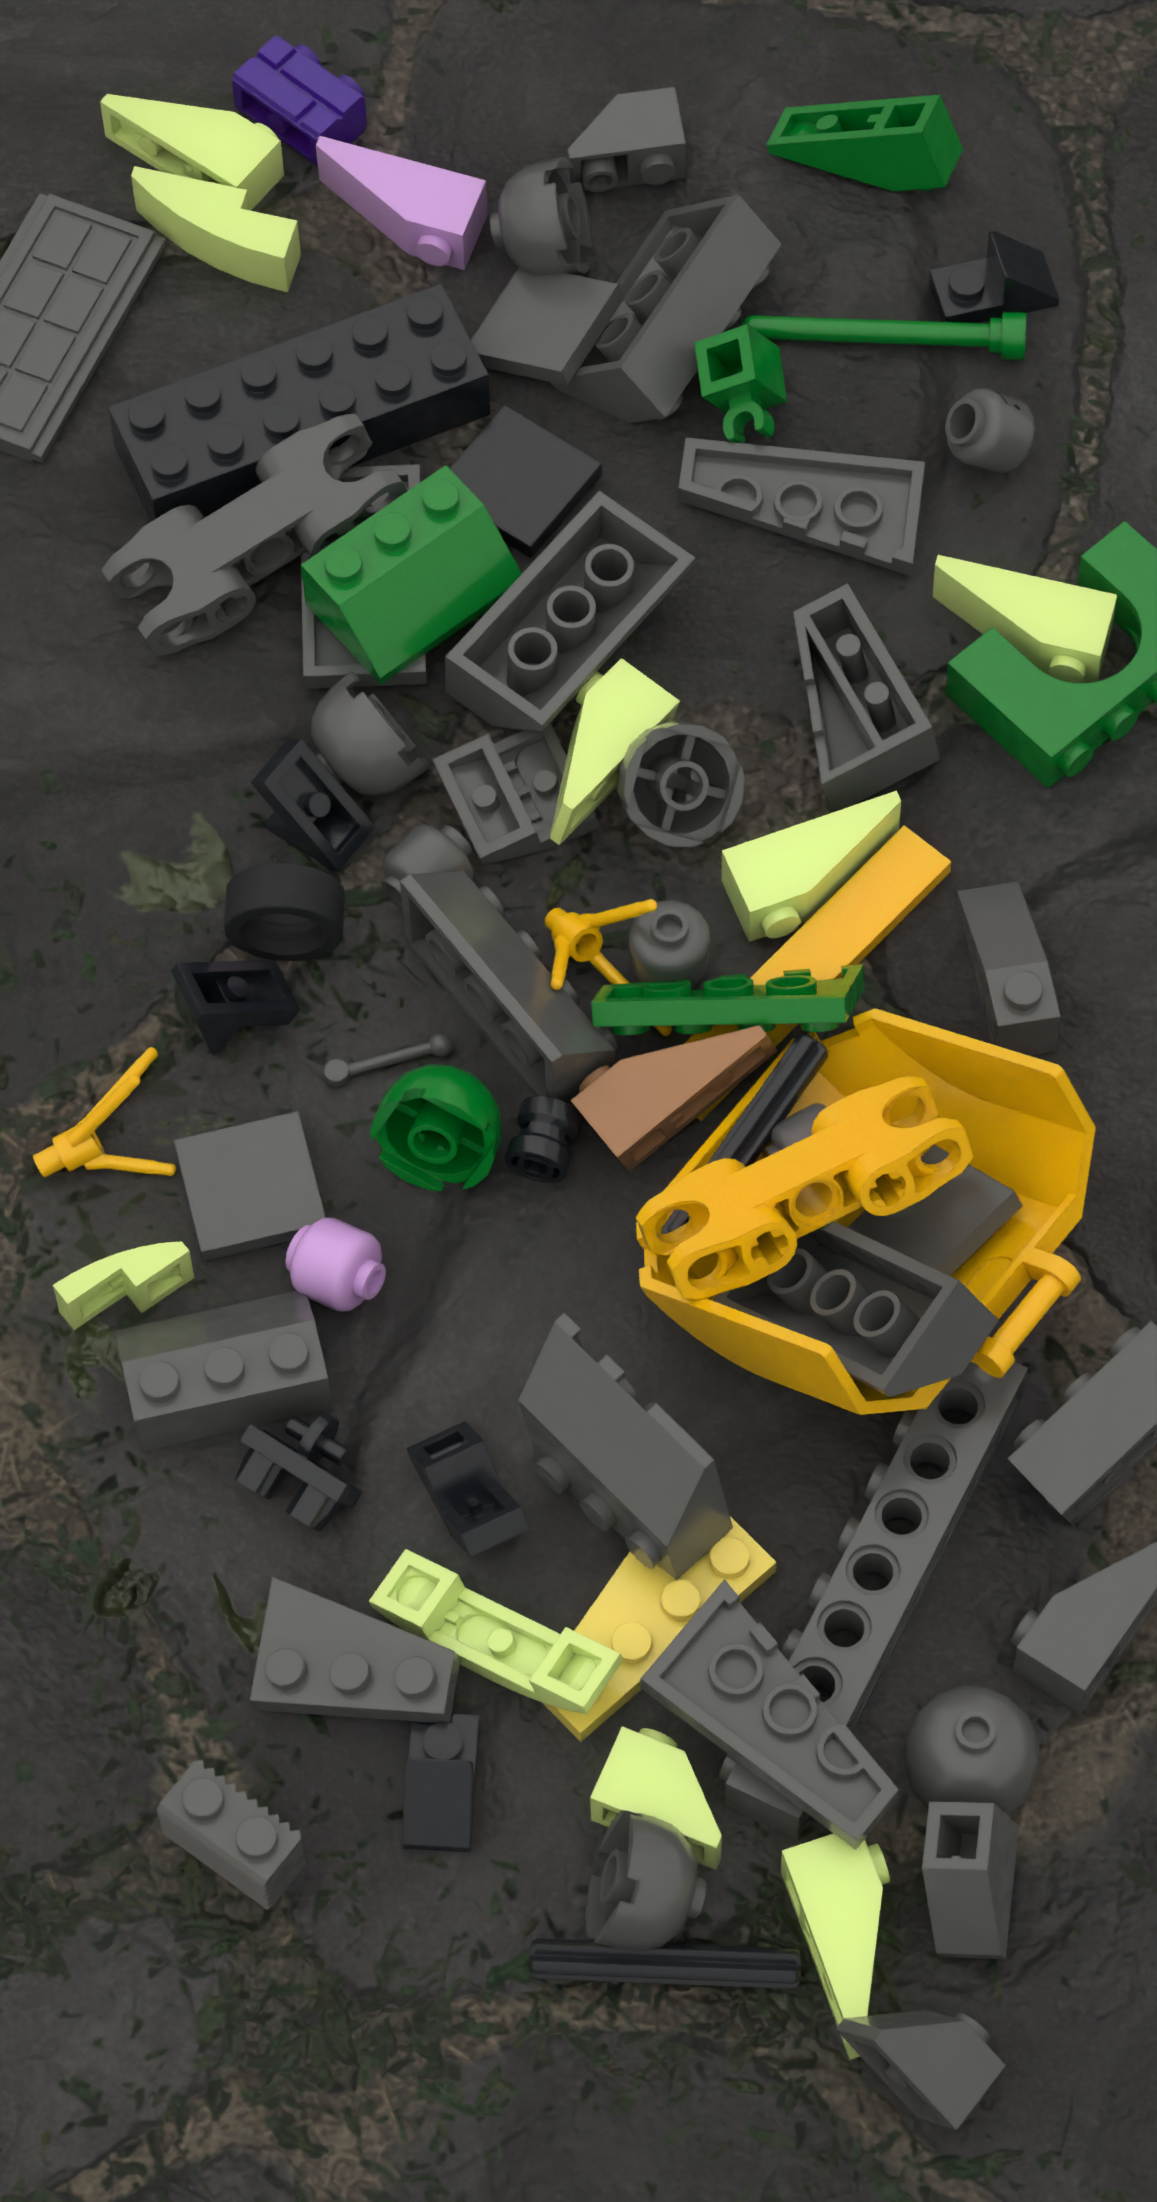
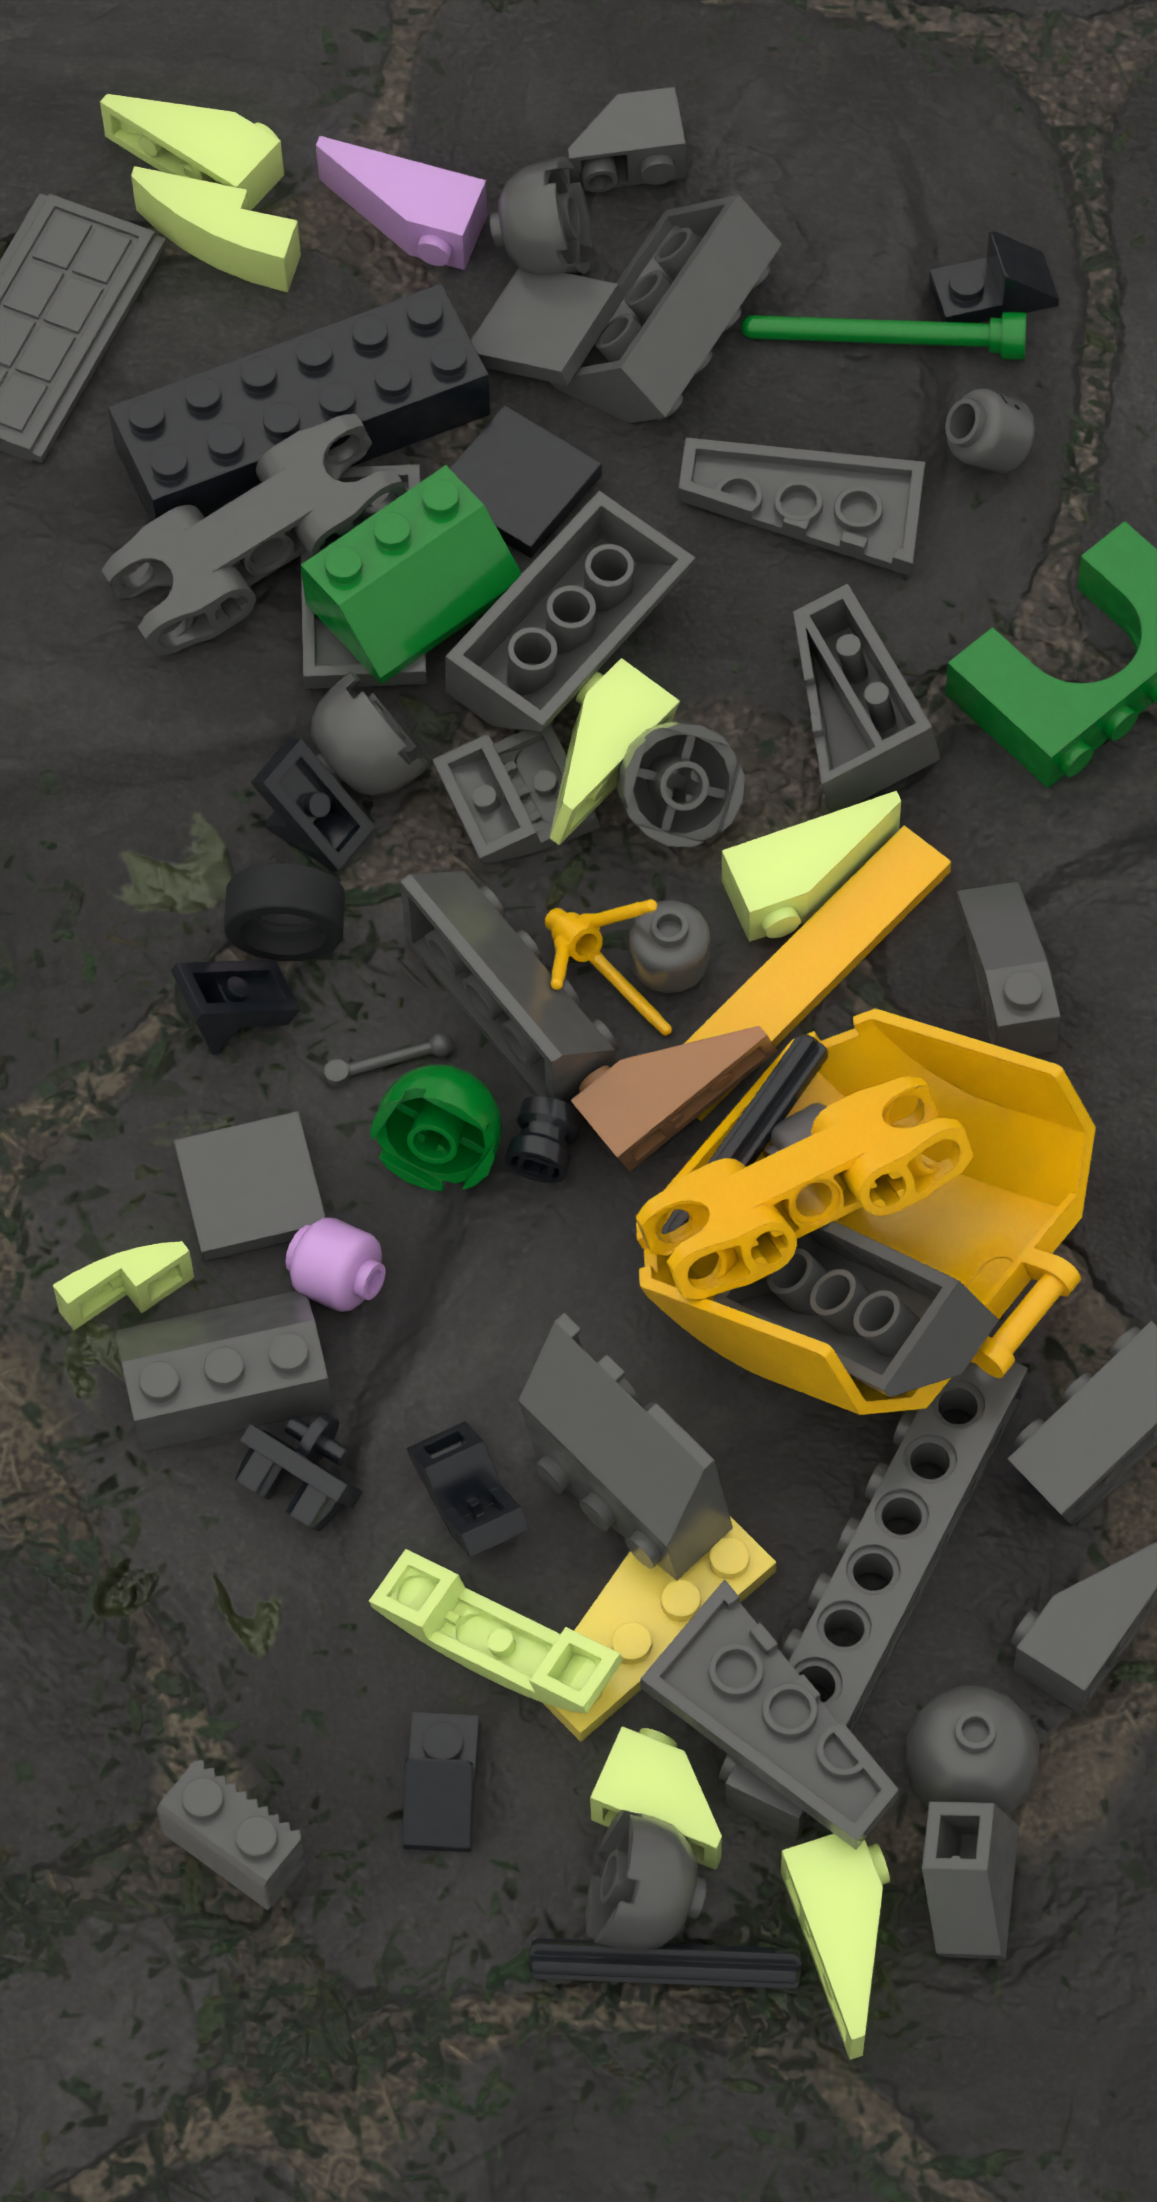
yellow plant [33,1047,177,1178] -> none
dark purple brick [232,35,367,167] -> none
dark grey wing [250,1577,460,1723] -> none
dark grey head [381,824,474,910] -> none
green wing [591,964,865,1035] -> none
green brick [694,324,787,443] -> none
green slope [766,94,963,191] -> none
dark grey slope [836,2010,1006,2130] -> none
dark grey tile [848,1144,1023,1276] -> none
yellowish green slope [933,555,1117,683] -> none

